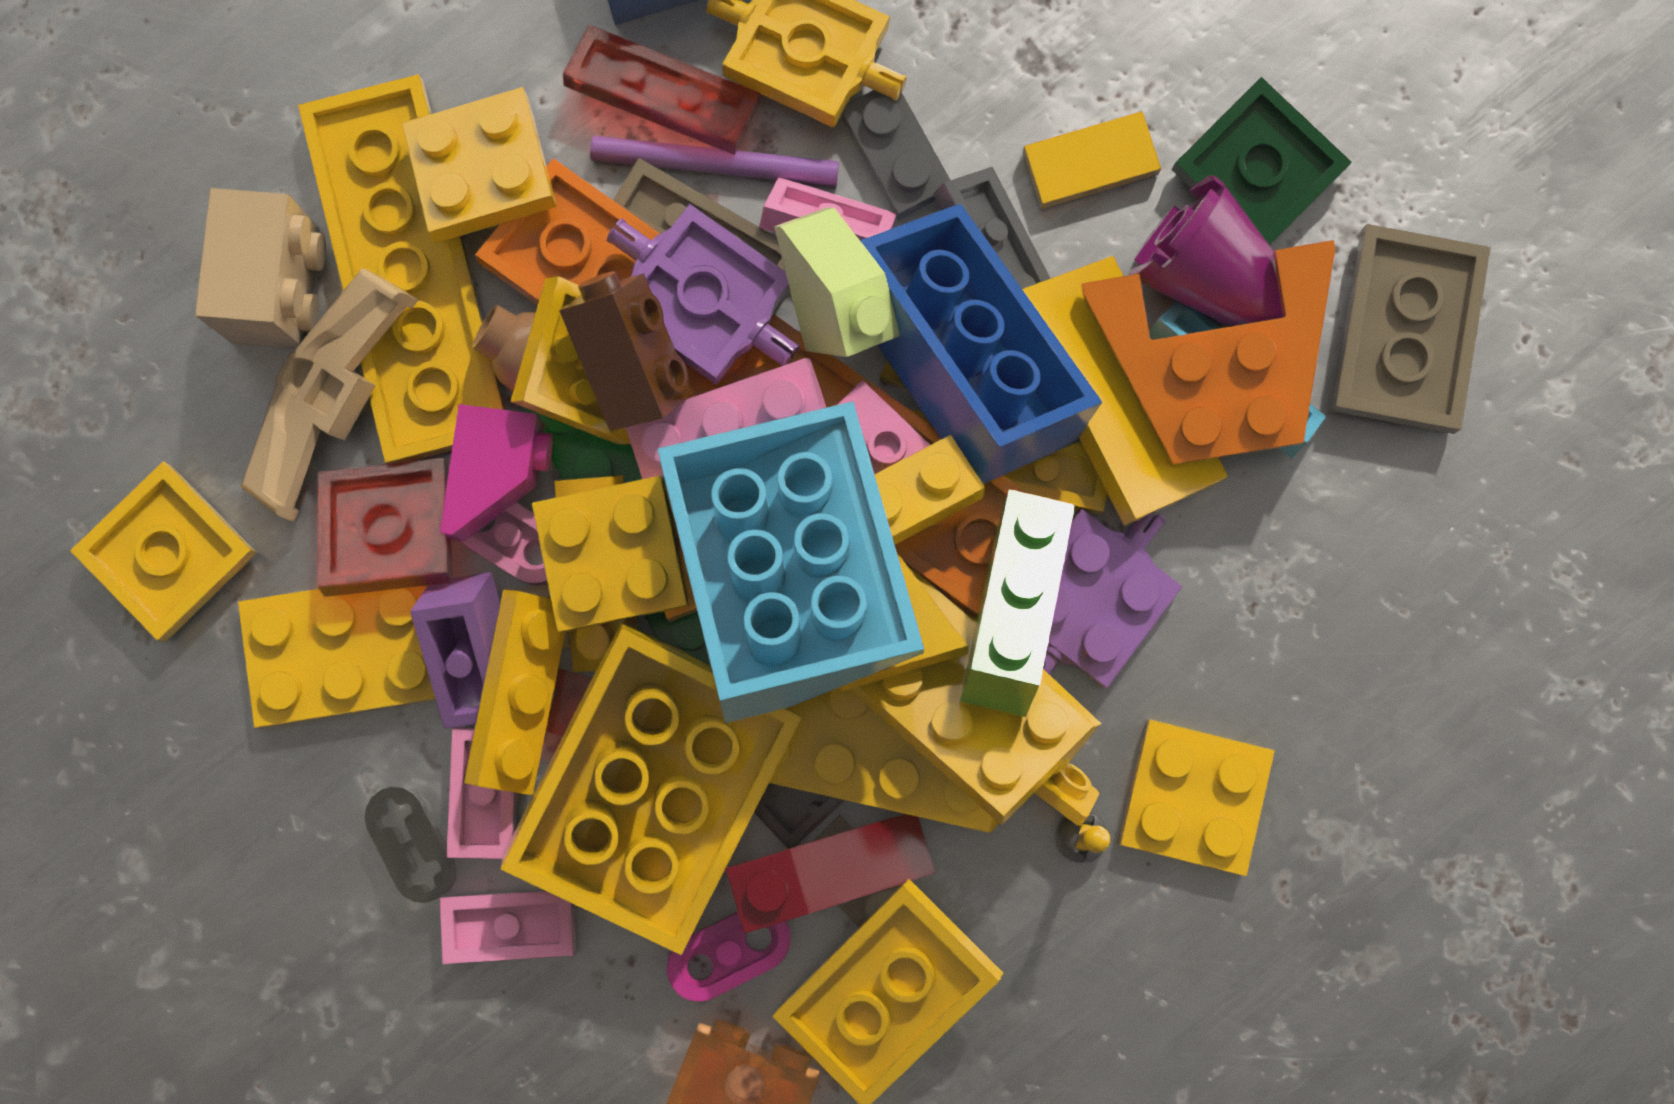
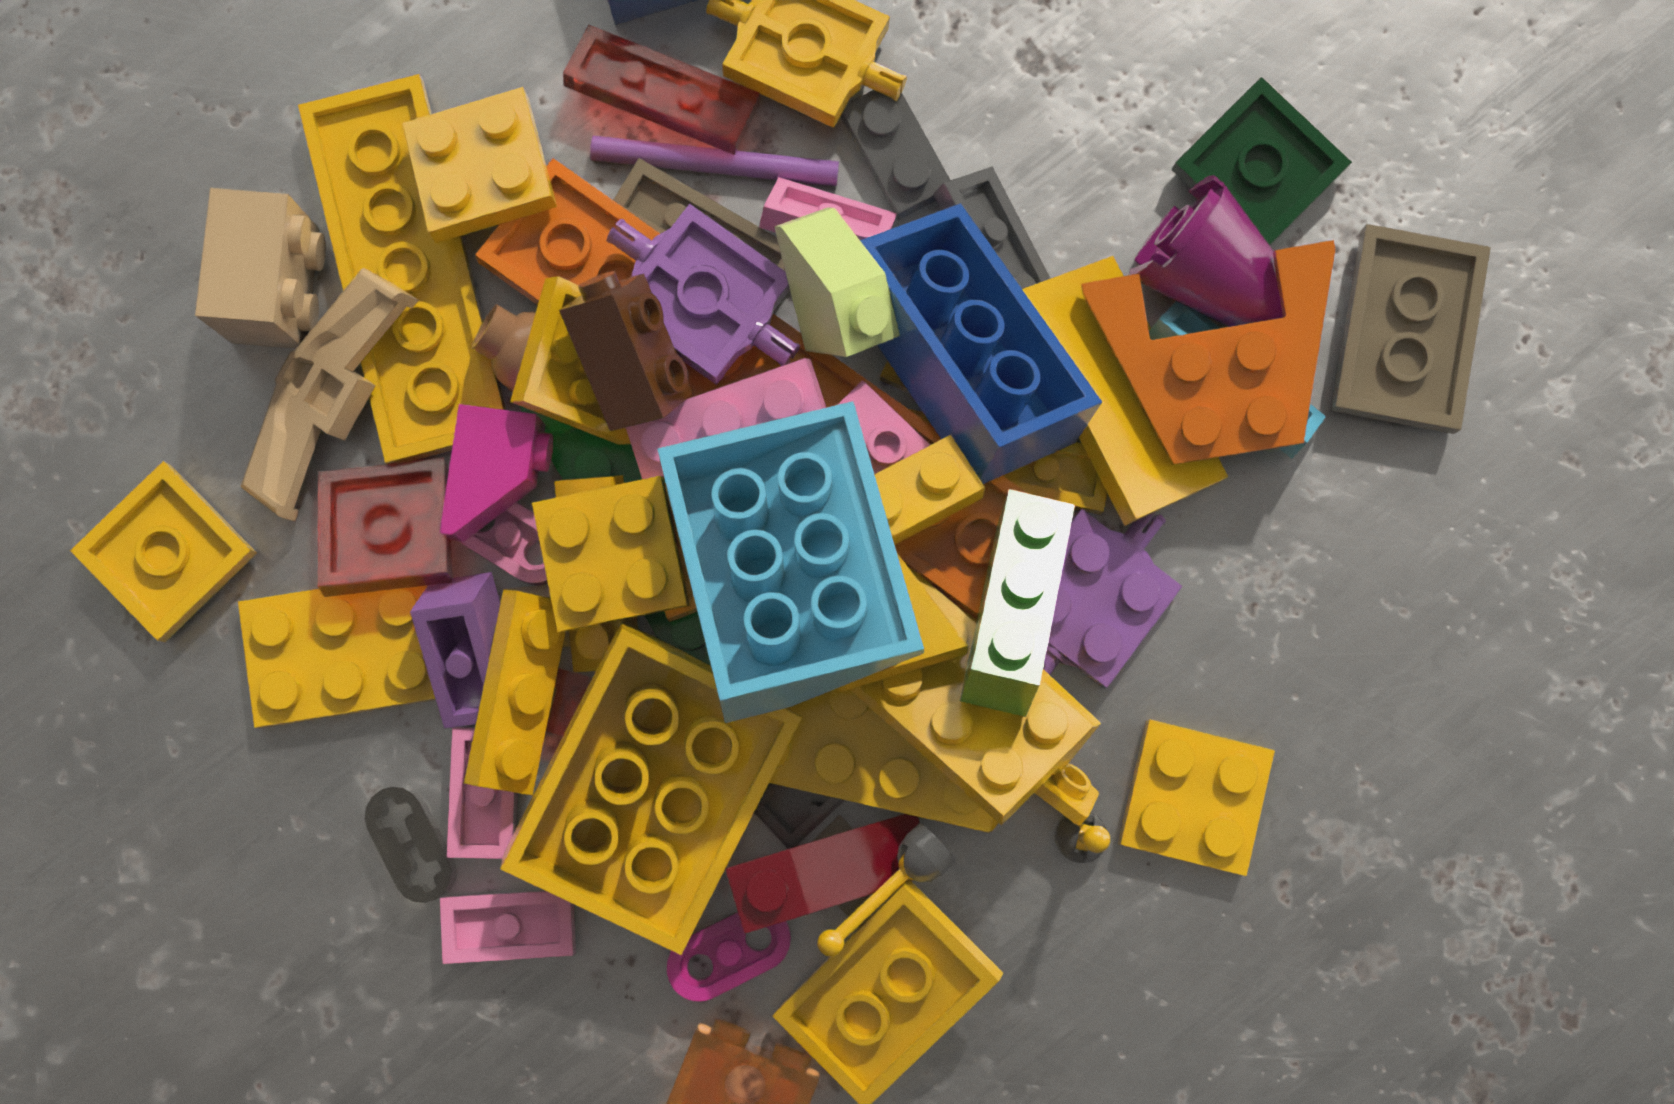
yellow tile [1022,111,1162,209] -> none
none -> hinge [817,823,956,957]

